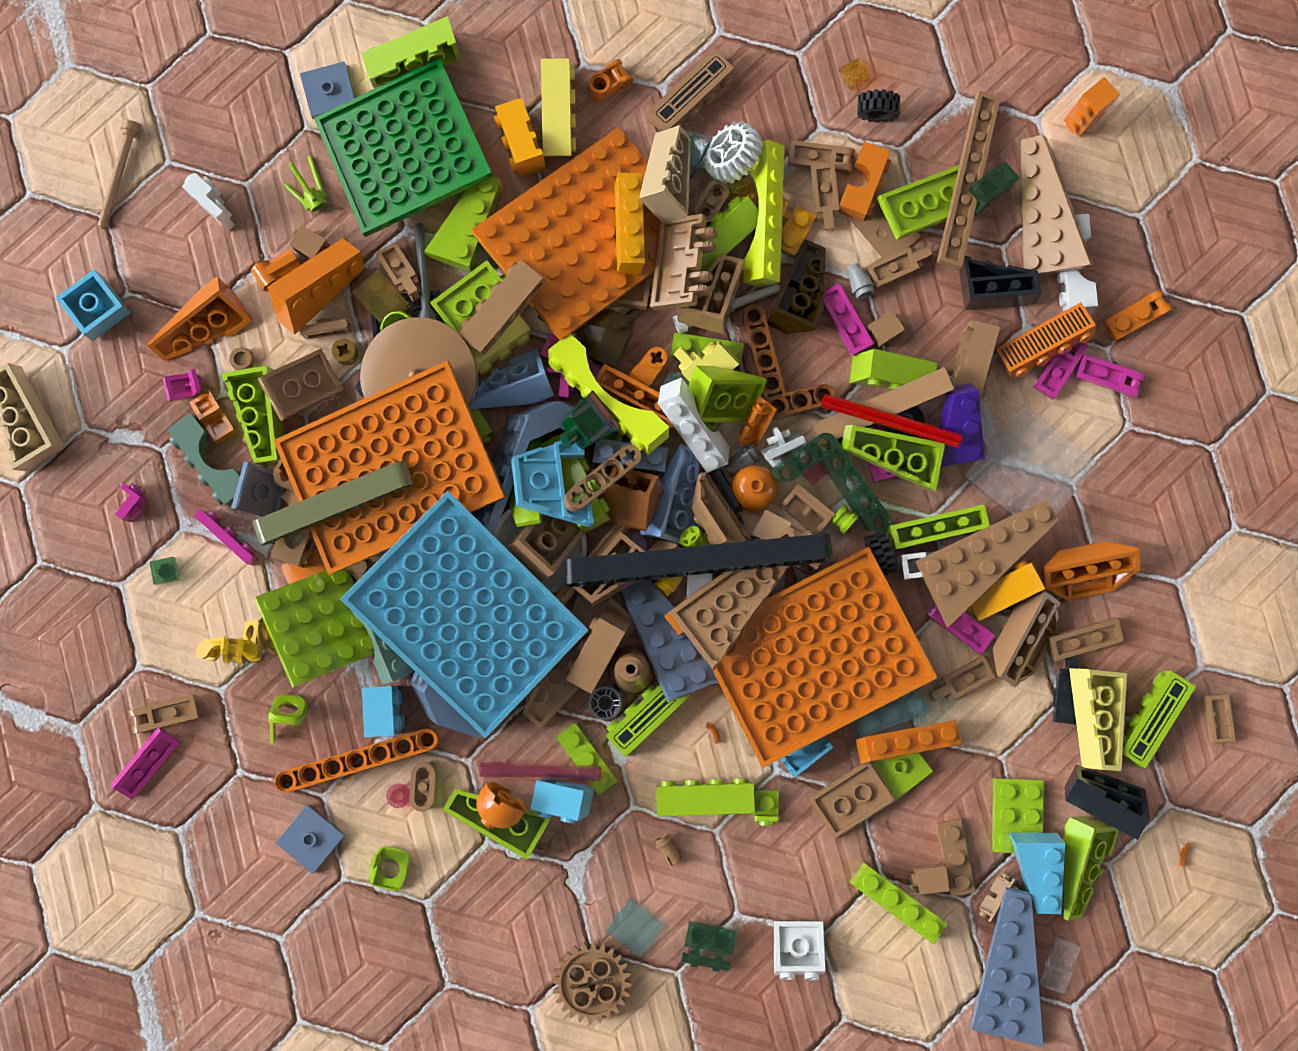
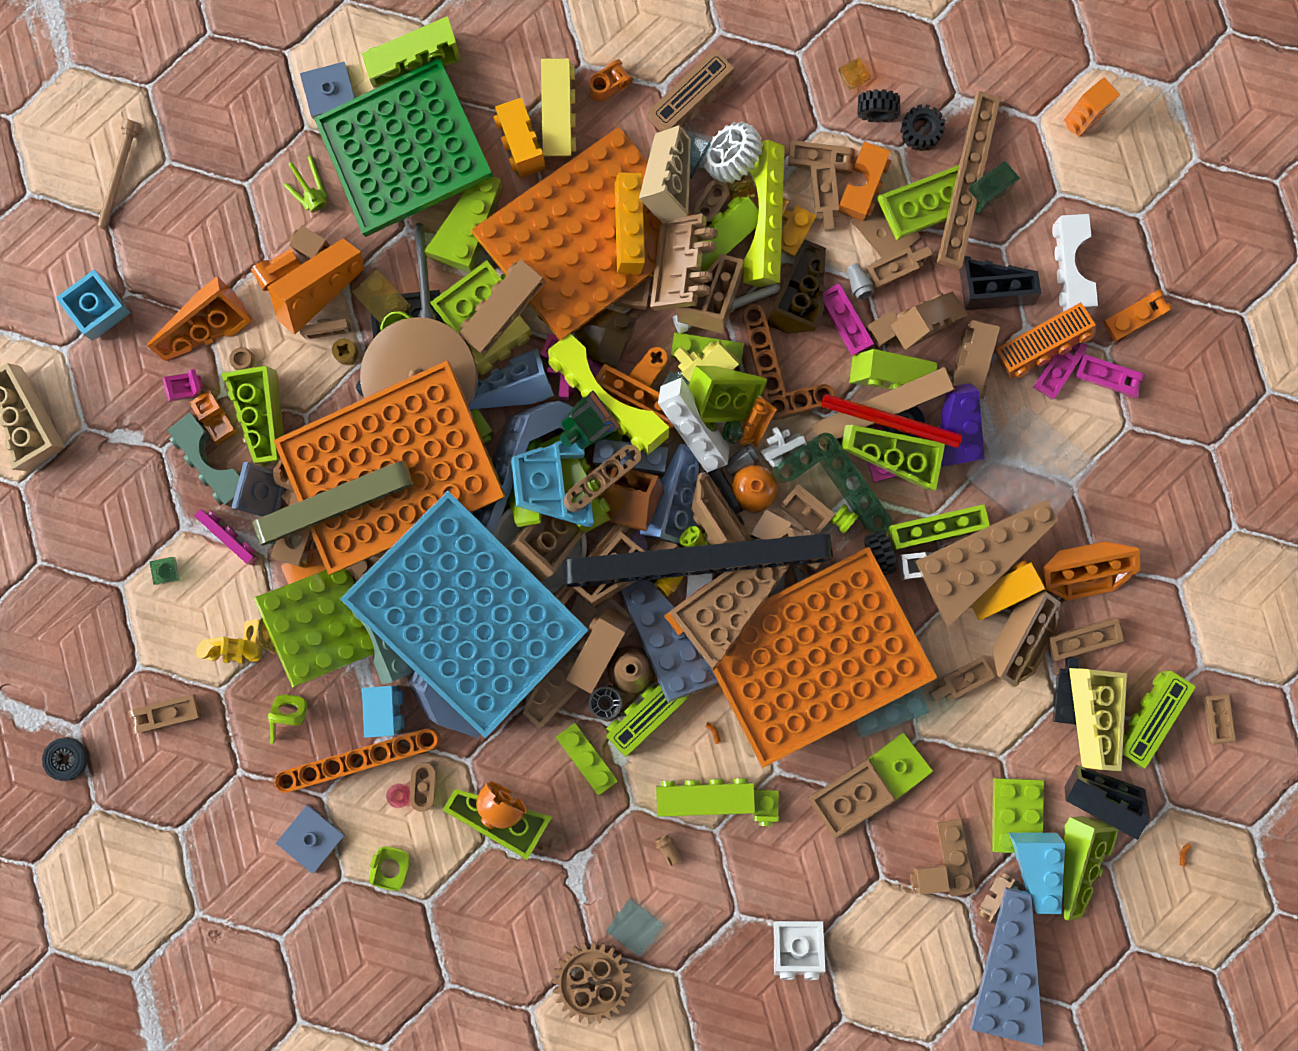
dark pink plate [111,727,180,800] -> none
dark pink bracket [115,483,148,522] -> none
white plate [182,173,235,231] -> none
medium nougat tile [258,349,344,421] -> none
medium nougat hinge [375,242,421,302] -> none
clear pink piece [479,762,601,781] -> none
medium azure brick [530,777,595,823] -> none
clear green plate [681,920,737,972] -> none
medium azure hinge [780,737,833,777] -> none
clear pink tile [797,453,831,487] -> none
lime brick [850,862,948,944] -> none
orange brick [856,720,961,764] -> none
dark pink plate [926,605,995,655] -> none
wing [1021,135,1094,276] -> none
clear slope [1040,935,1081,994] -> none
none -> black bush [42,737,88,781]
none -> clear green plate [722,420,743,444]
none -> medium nougat wedge [891,291,967,350]
none -> black tyre [900,104,945,151]

